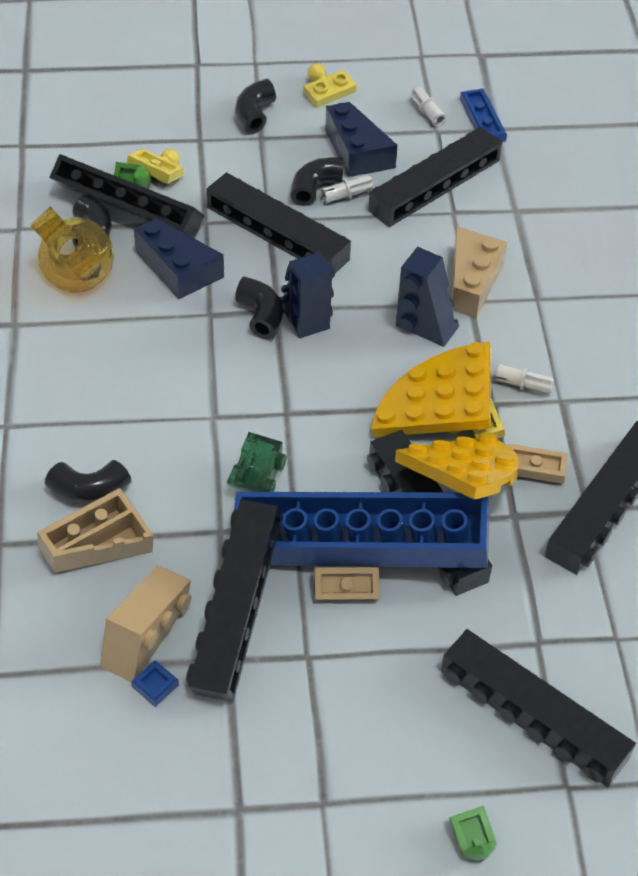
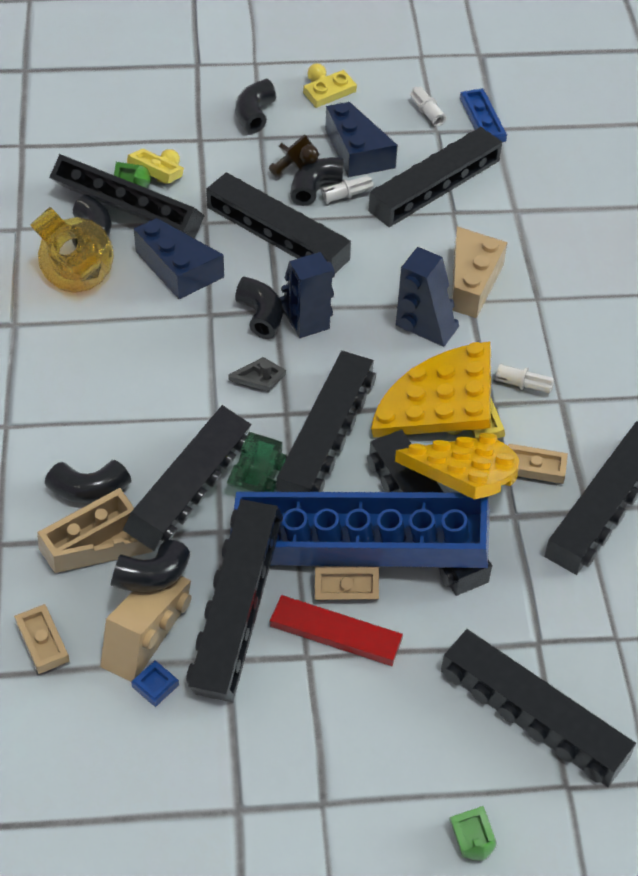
none -> tan plate [14,604,70,674]
none -> black cylinder [110,540,190,593]
none -> black brick [123,405,252,551]
none -> dark grey piece [228,357,286,392]
none -> dark brown piece [269,134,320,178]
none -> red tile [270,595,403,666]
none -> black brick [276,350,376,492]

